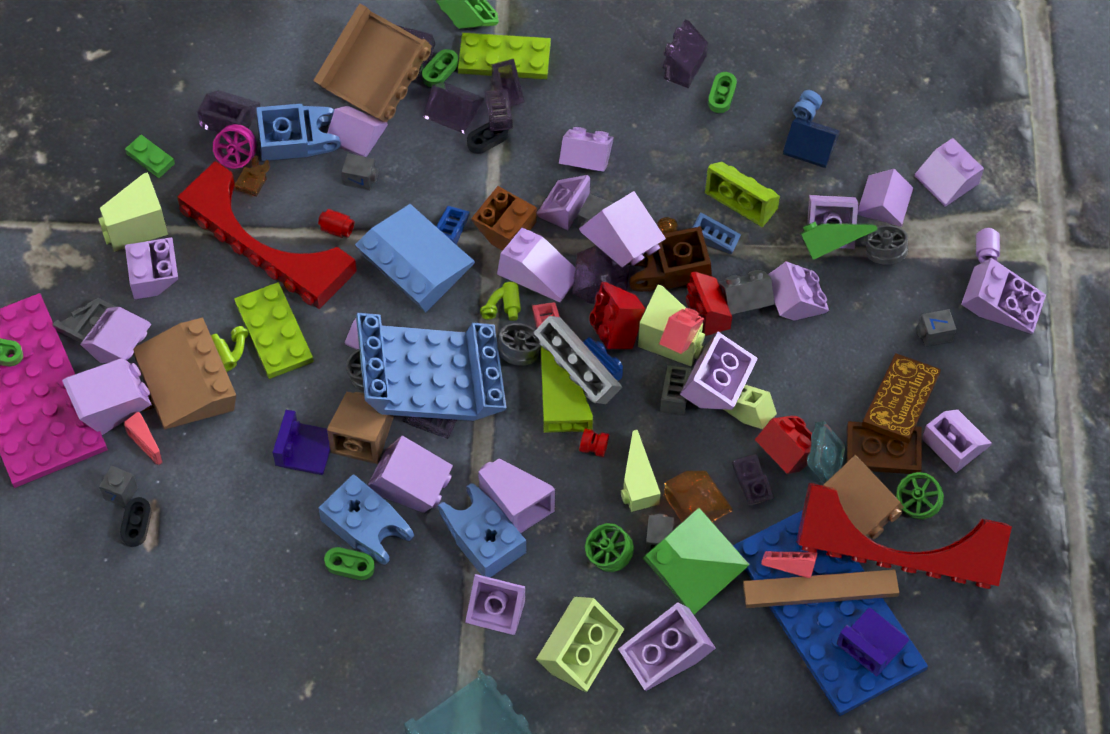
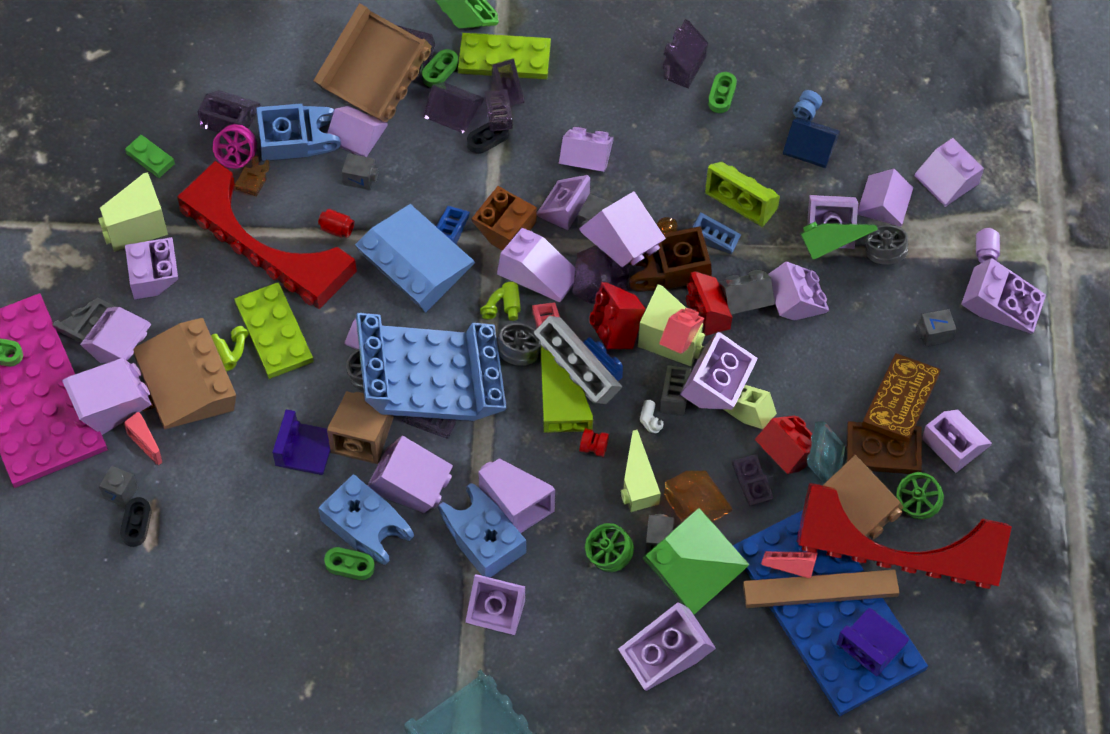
yellowish green slope [536,597,624,692] -> none
none -> white arm [640,400,663,433]

